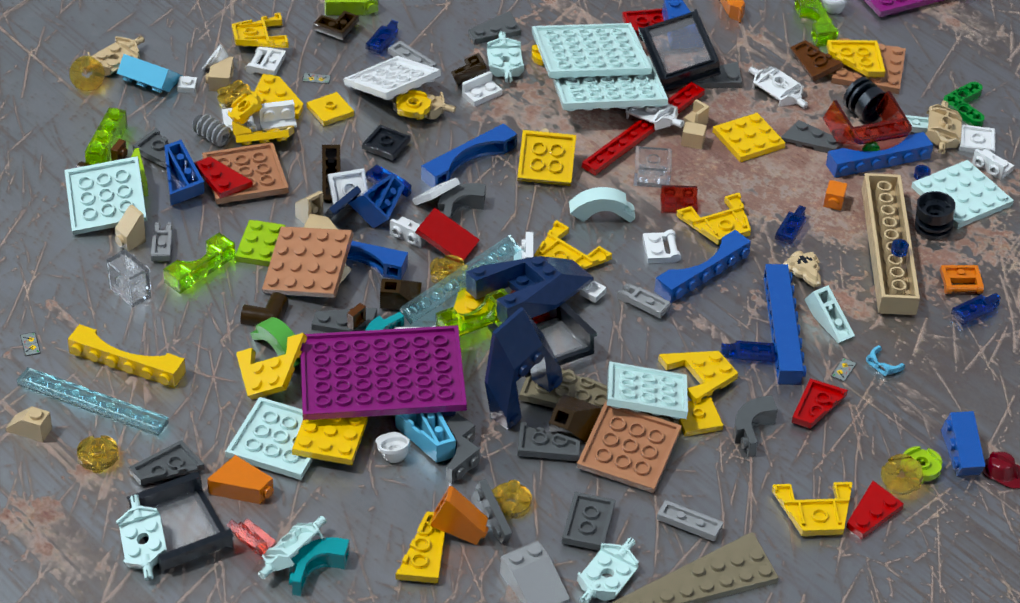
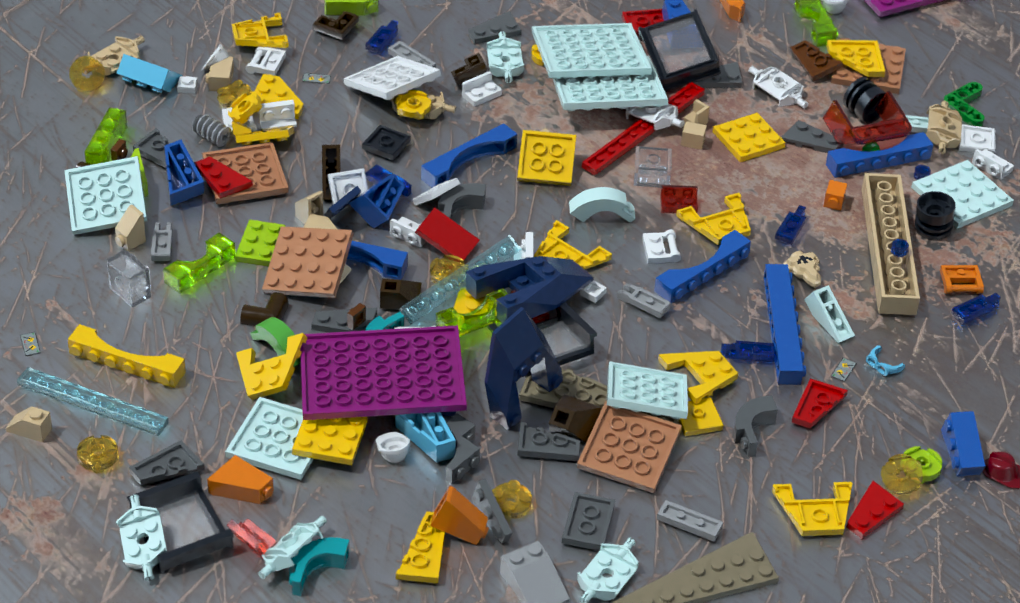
yellow plate [306,92,354,127] -> none

